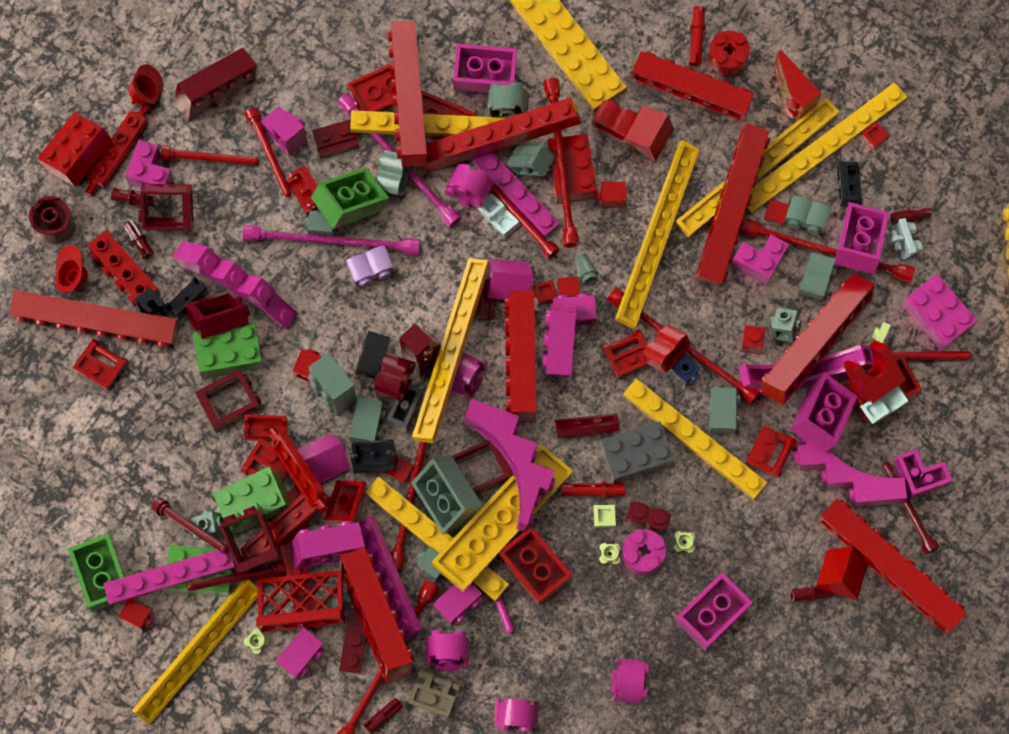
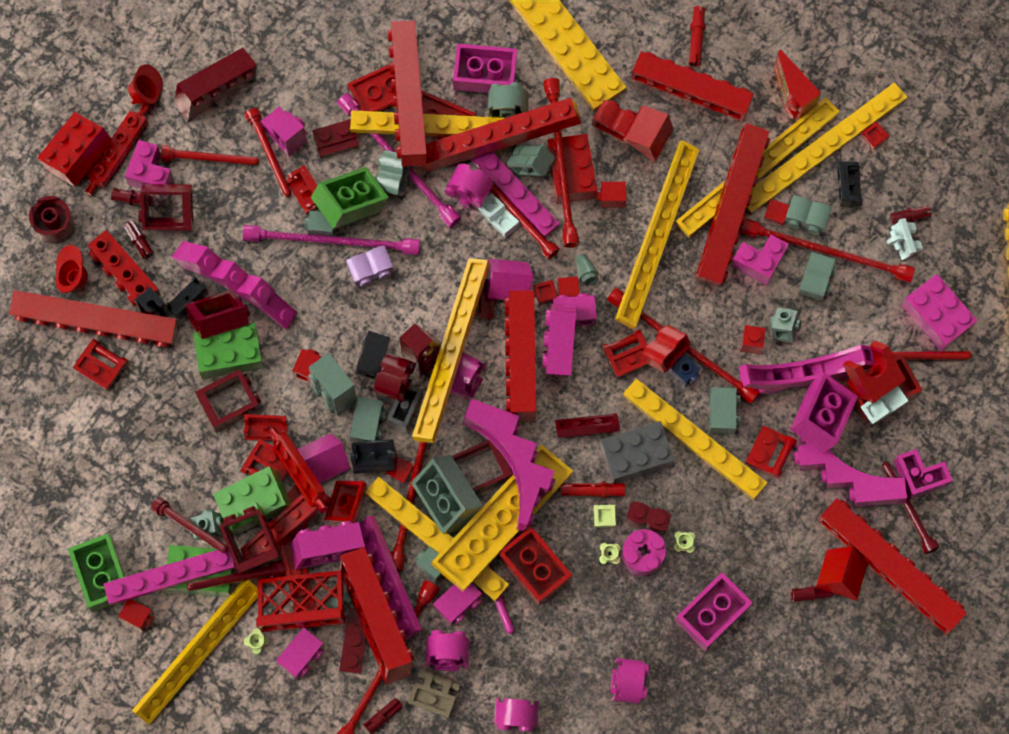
red brick [708,31,750,77] -> none
brick [761,273,875,405] -> none
dark pink brick [834,202,889,274] -> none
yellowish green plate [871,322,891,343] -> none

